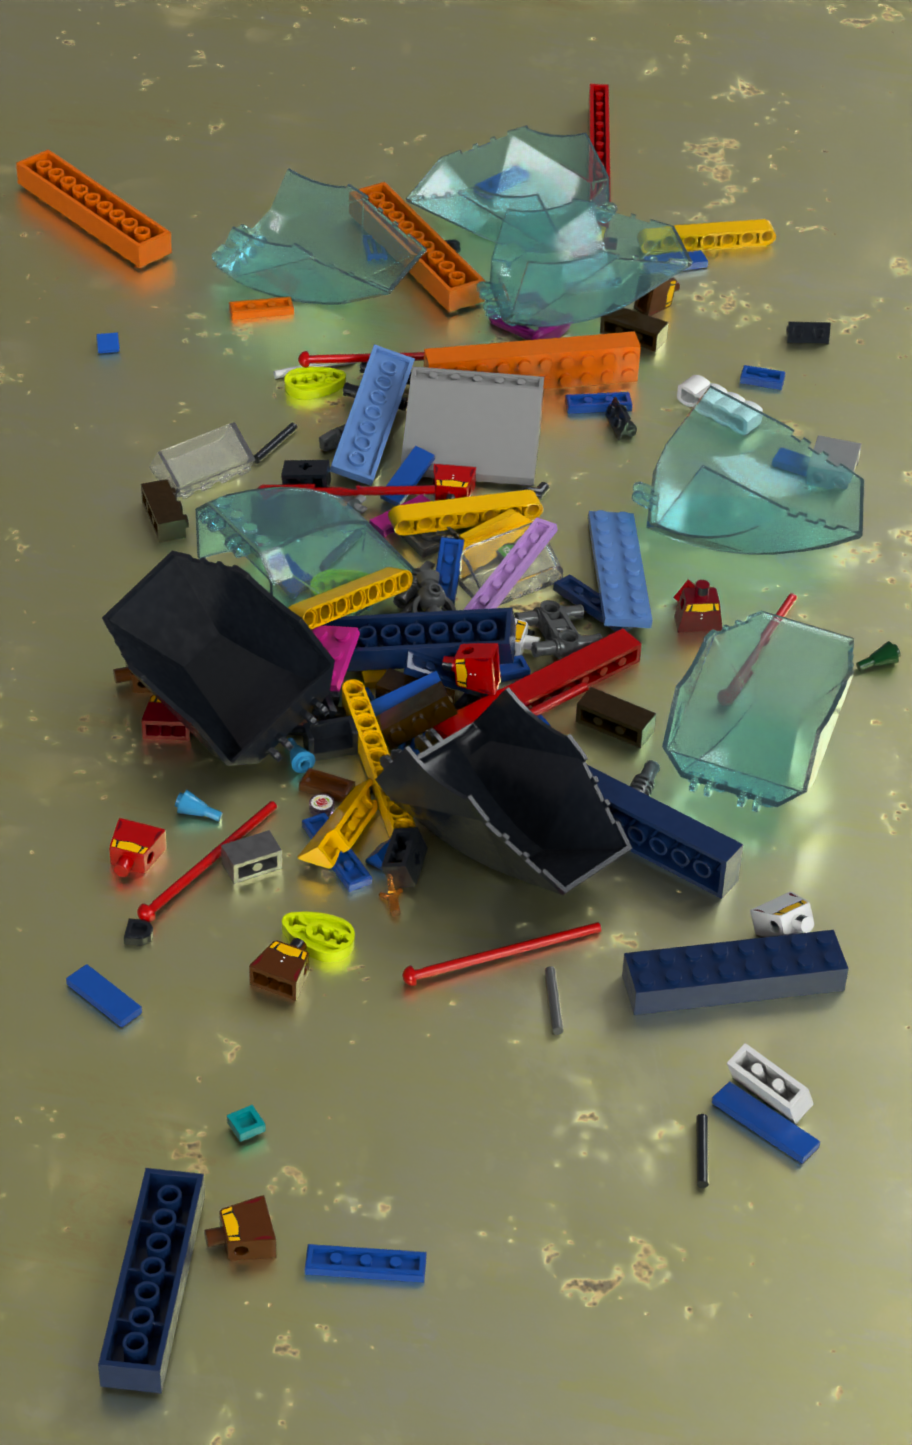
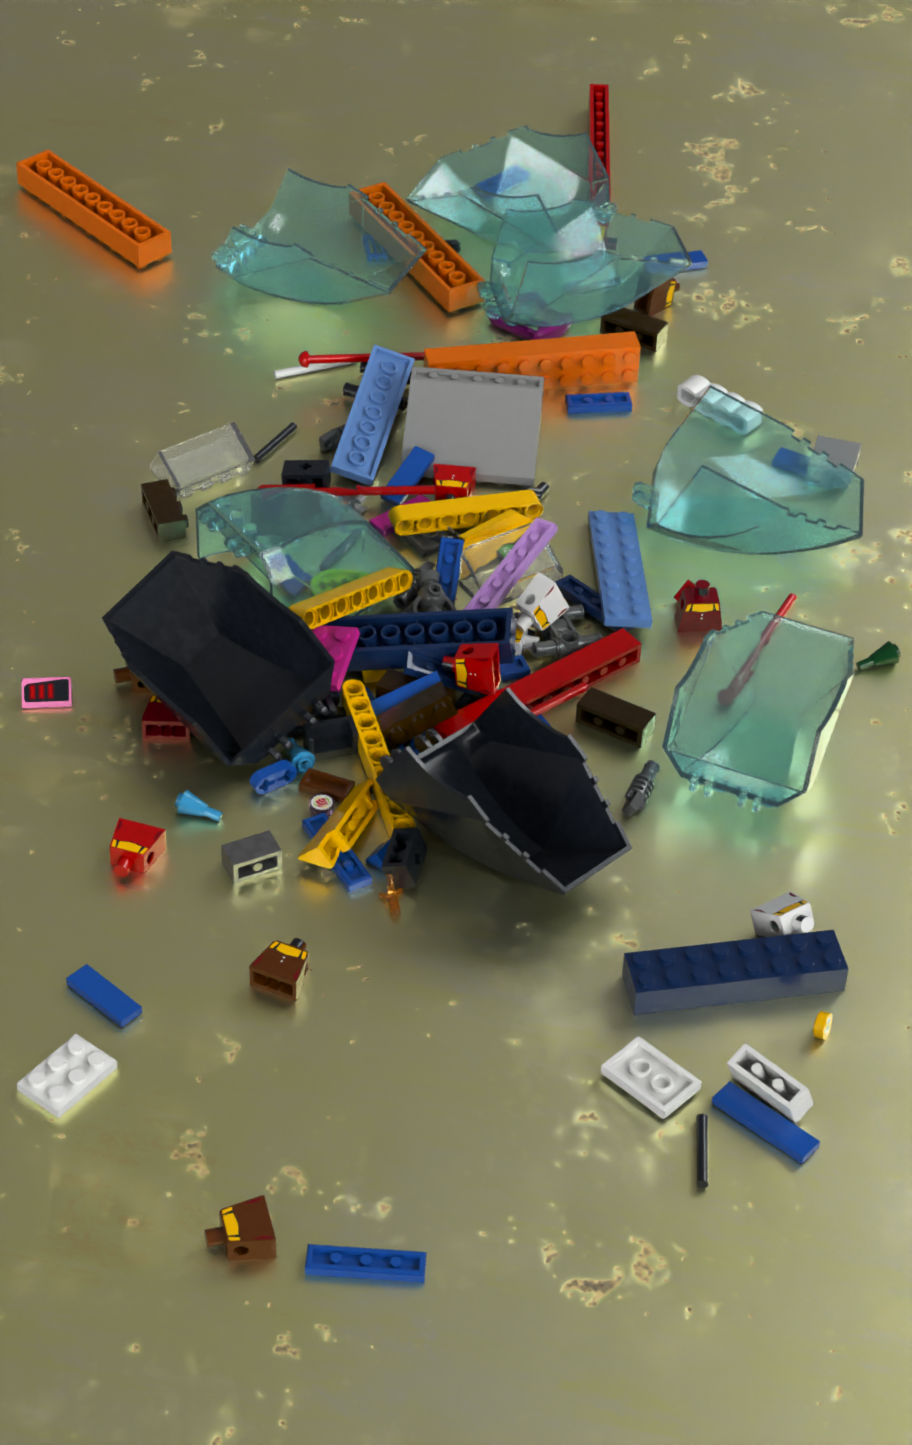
blue slope [96,332,120,354] -> none
dark blue brick [98,1168,205,1393] -> none
black tile [124,918,153,946] -> none
red bar [137,801,277,922] -> none
teal plate [227,1105,266,1142] -> none
orange tile [229,297,294,320] -> none
neon yellow piece [282,911,355,962] -> none
neon yellow piece [284,367,346,400] -> none
red bar [402,922,601,986] -> none
dark grey bar [545,966,564,1035] -> none
dark blue brick [588,765,743,899] -> none
black hinge [605,397,637,440] -> none
yellow beam [637,219,776,254] -> none
blue tile [740,365,786,390] -> none
black hinge [786,321,831,344] -> none
none -> white plate [17,1034,117,1118]
none -> slope [21,677,72,708]
none -> blue beam [249,759,297,795]
none -> white torso [515,572,570,633]
none -> white plate [601,1036,702,1119]
none -> yellow tile [813,1011,832,1040]

